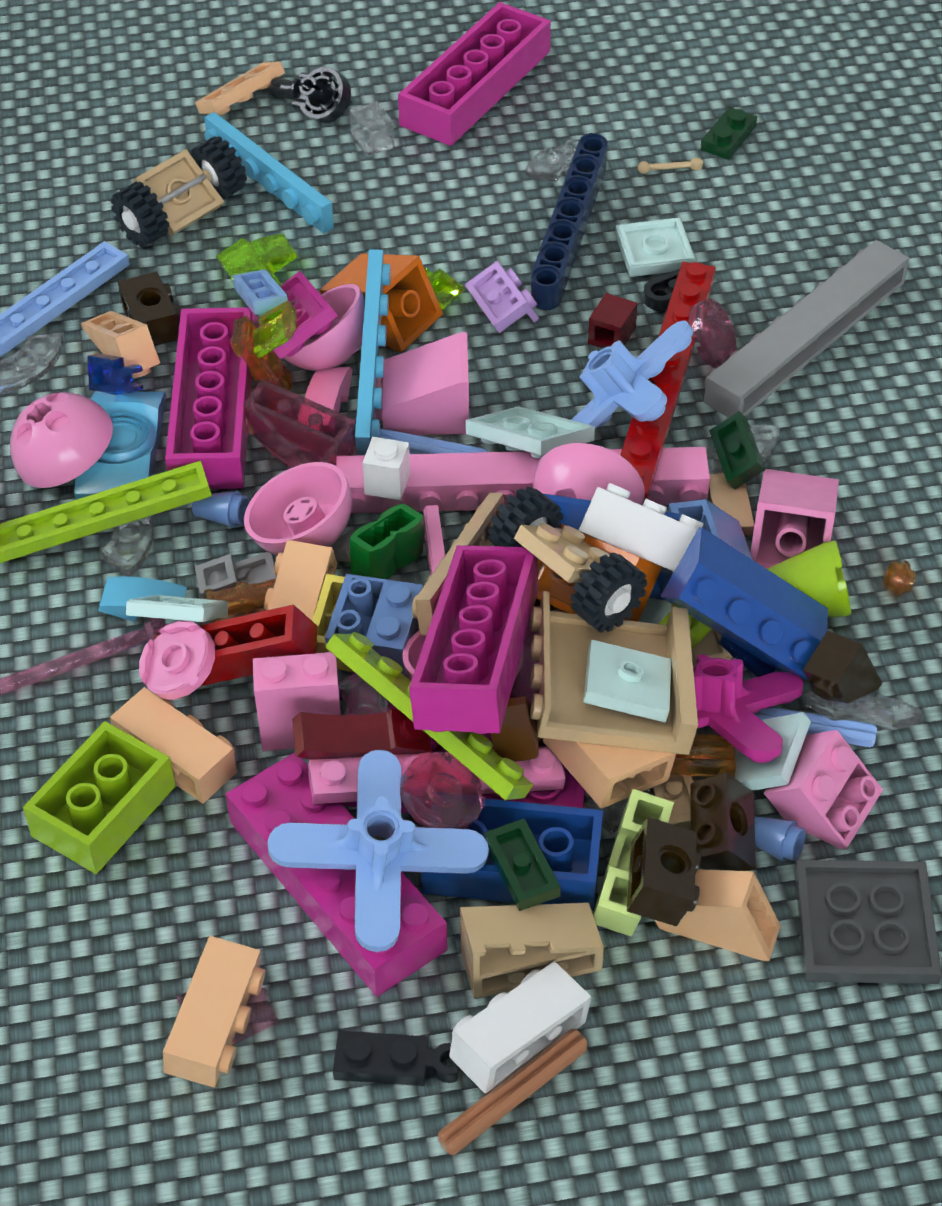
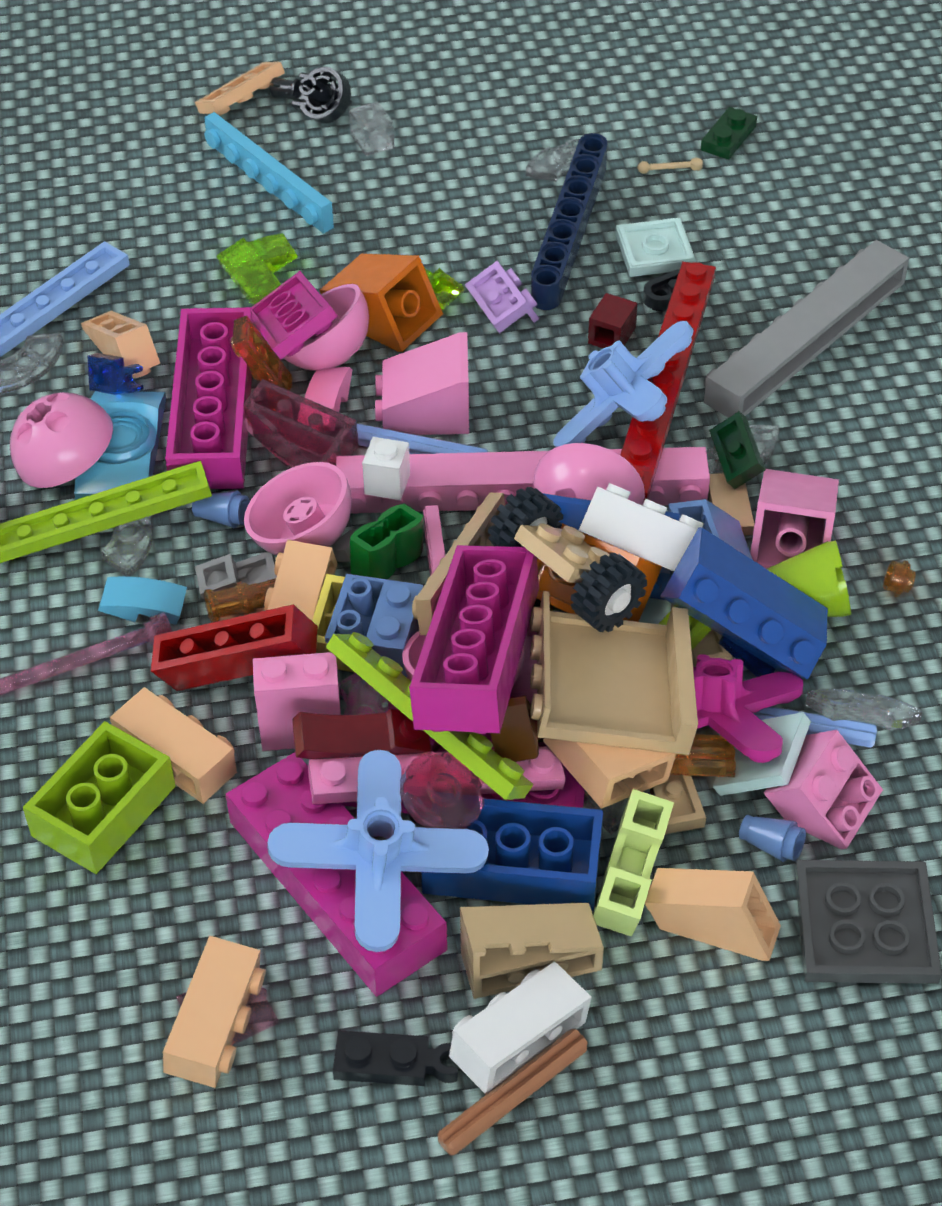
plate [110,136,247,247] -> none
dark brown brick [118,271,181,346] -> none
light aqua plate [126,595,228,624] -> none
bright pink tile [139,620,215,700] -> none
light blue plate [232,269,289,317] -> none
clear neon green slope [253,300,297,358] -> none
medium azure plate [355,249,391,455] -> none
dark pink brick [398,2,551,146] -> none
light aqua plate [466,406,594,458] -> none
dark green plate [484,818,560,911] -> none
light aqua plate [583,639,671,722] -> none
dark brown brick [627,817,701,927] -> none
clear pink tile [689,299,737,369] -> none
dark brown brick [690,772,756,871] -> none
dark brown slope [803,631,882,703] -> none

